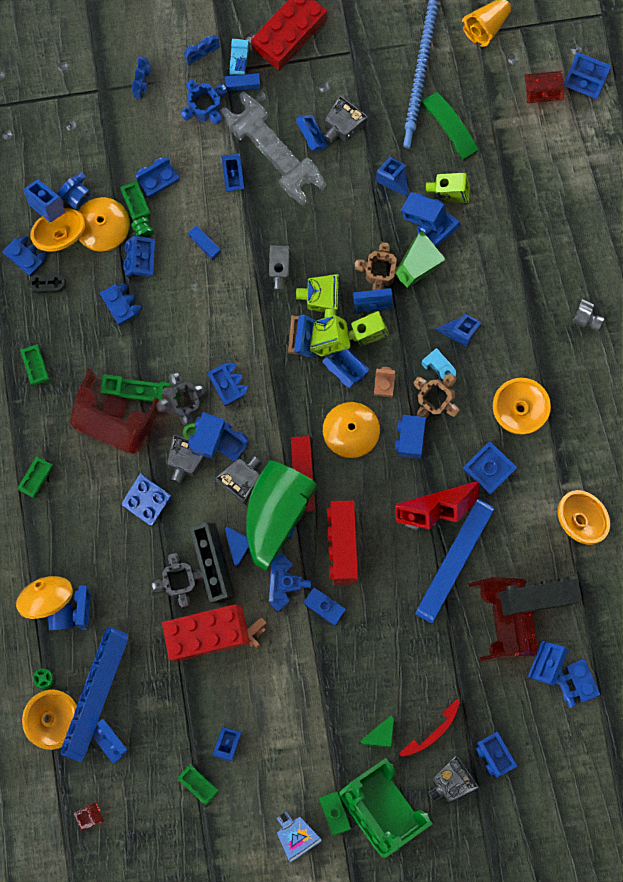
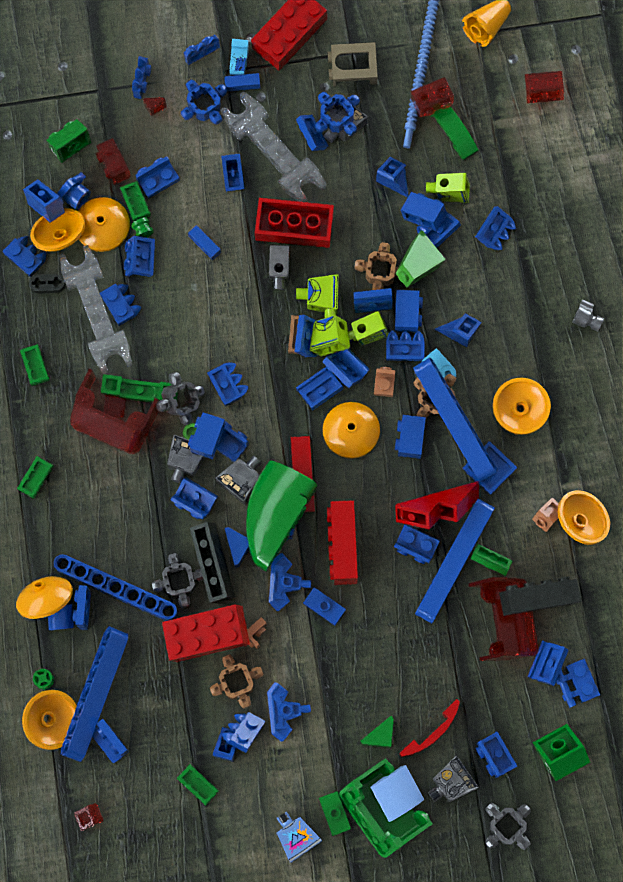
hinge [121,473,171,526] -> none
blue slope [563,52,611,99] -> none
none -> green slope [46,119,92,163]
none -> blue beam [54,554,178,621]
none -> clear piece [59,245,133,375]
none -> clear red brick [95,138,131,185]
none -> clear red slope [143,97,167,116]
none -> blue bracket [171,477,219,519]
none -> medium nougat piece [210,655,264,709]
none -> plate [222,712,265,753]
none -> red brick [255,198,334,248]
none -> blue piece [267,682,311,742]
none -> blue plate [296,366,343,411]
none -> blue piece [315,92,360,136]
none -> dark tan panel [328,42,378,87]
none -> light blue slope [370,765,424,822]
none -> blue plate [386,330,425,361]
none -> blue bracket [394,524,440,564]
none -> blue brick [395,290,423,333]
none -> clear red brick [411,77,454,117]
none -> blue beam [413,357,498,482]
none -> green plate [471,544,513,576]
none -> blue plate [475,206,516,250]
none -> flat silver piece [485,803,531,850]
none -> nougat bracket [532,498,559,532]
none -> green slope [533,724,591,781]

